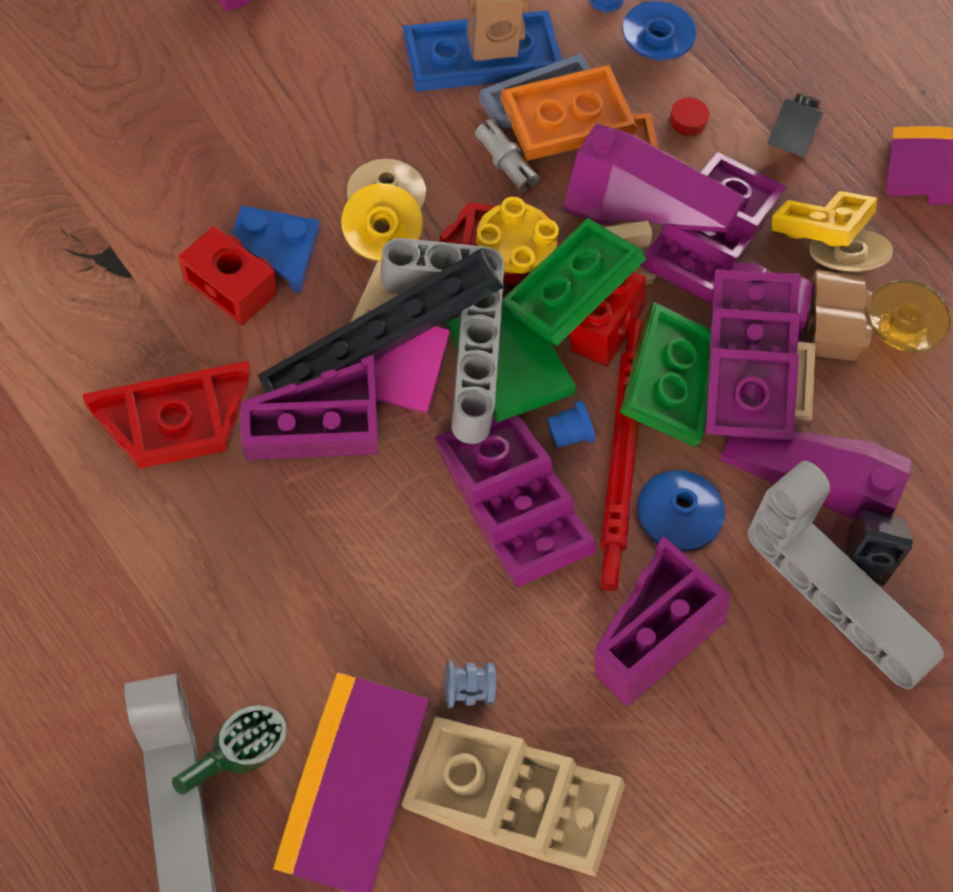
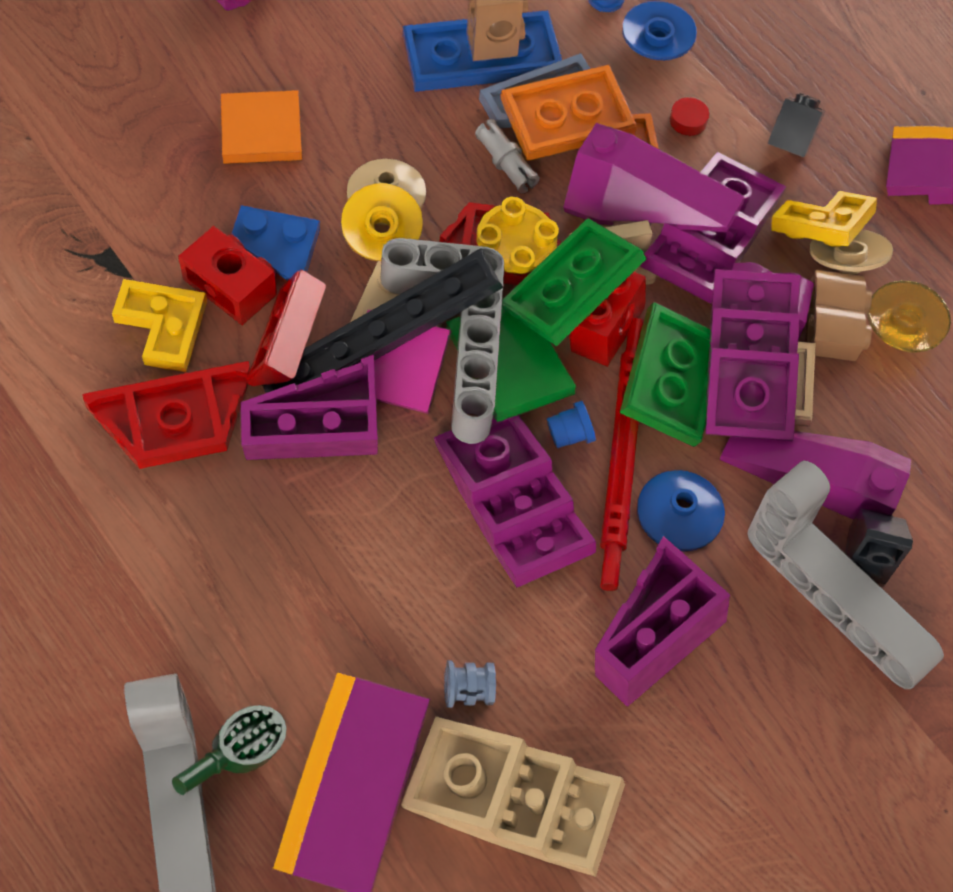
none -> yellow plate [112,279,207,372]
none -> orange tile [221,90,302,164]
none -> slope [246,269,326,386]

